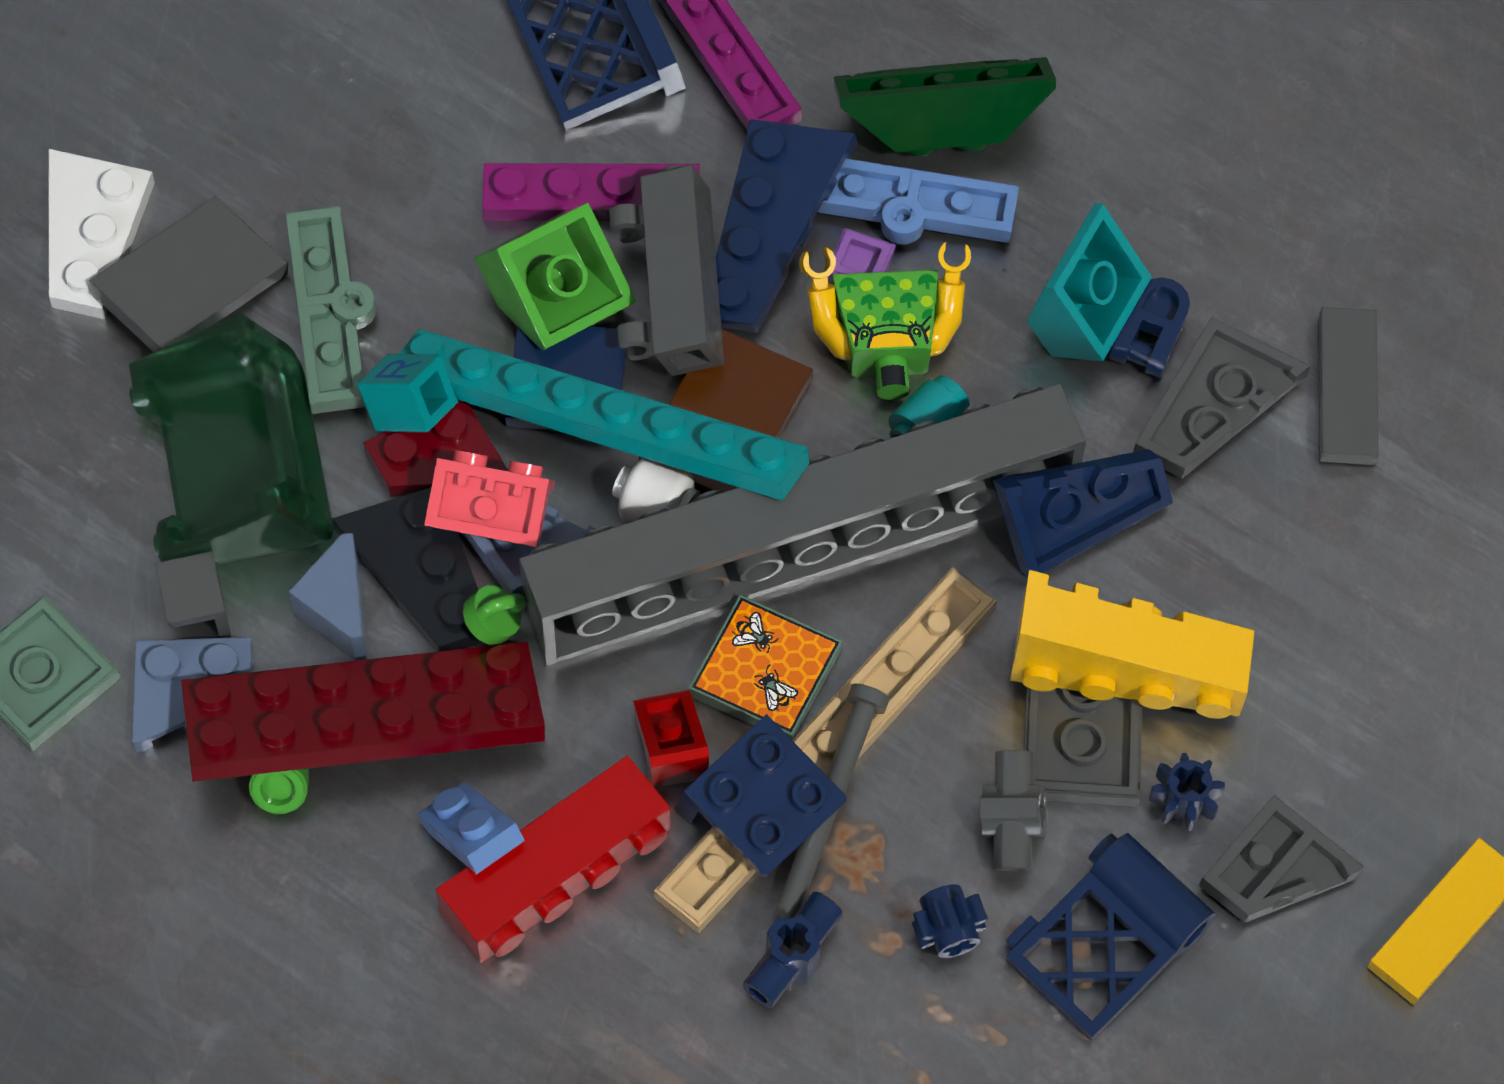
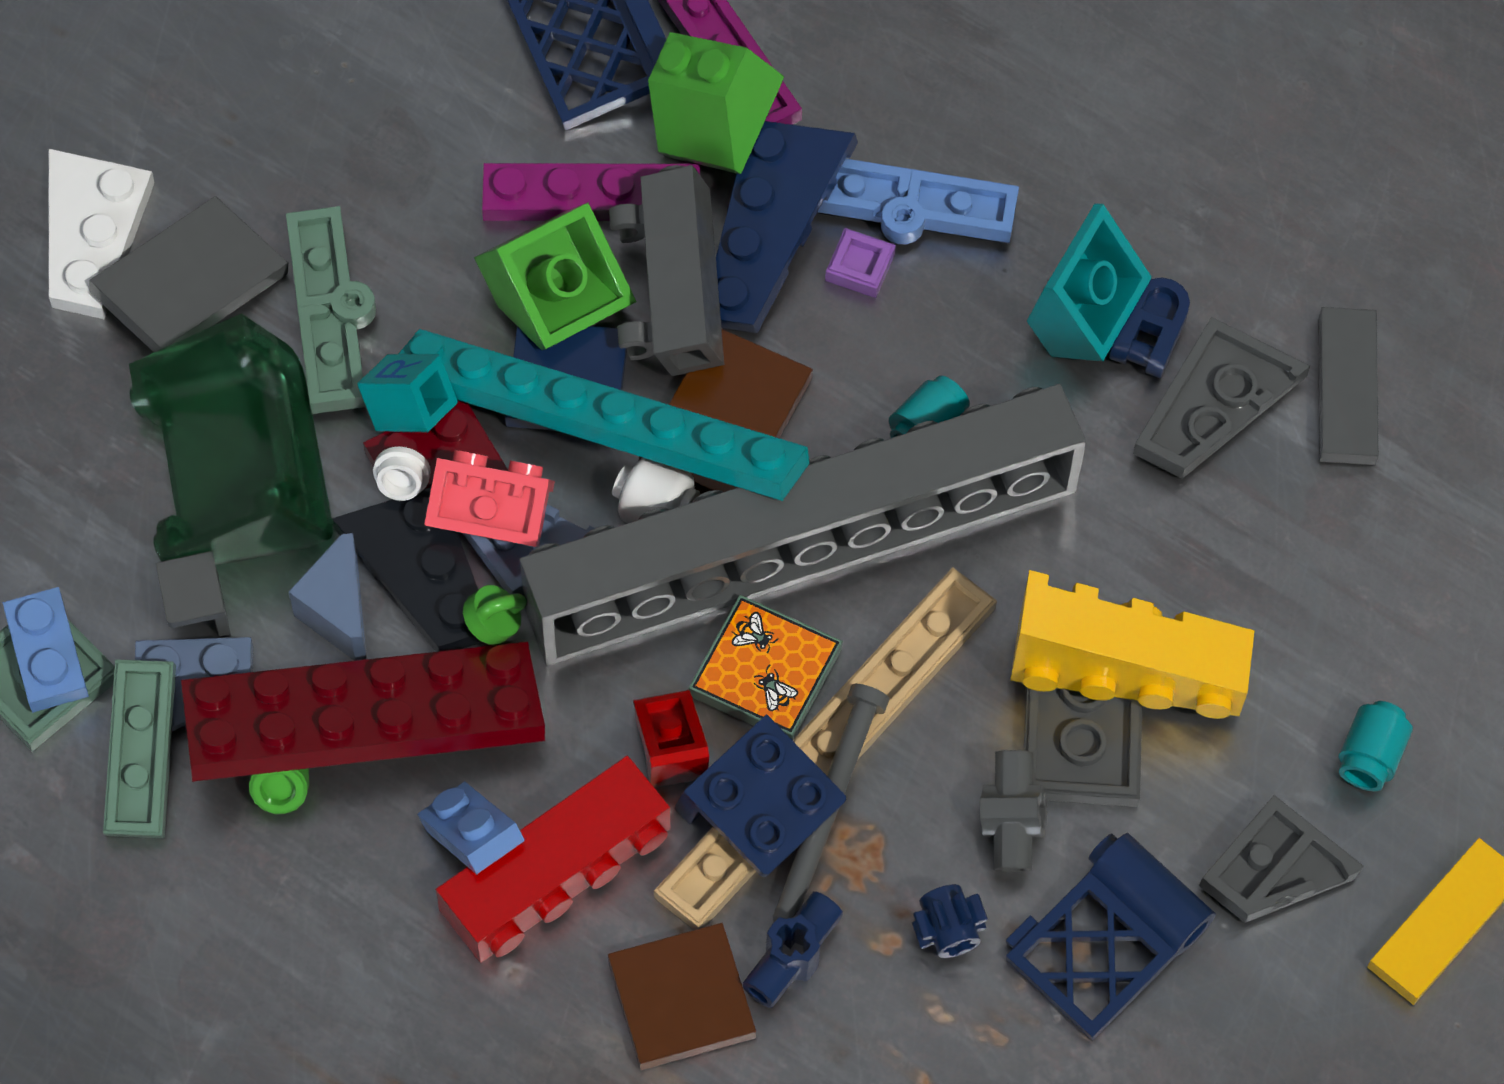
torso [799,242,971,400] -> none
dark green wedge [834,57,1056,156] -> none
dark blue wing [993,449,1173,577] -> none
dark blue gear [1149,753,1225,831] -> none
none -> medium blue plate [2,587,89,713]
none -> sand green tile [103,660,176,838]
none -> white plate [373,447,431,501]
none -> reddish brown tile [608,922,756,1070]
none -> bright green slope [648,32,784,174]
none -> teal brick [1338,701,1413,791]

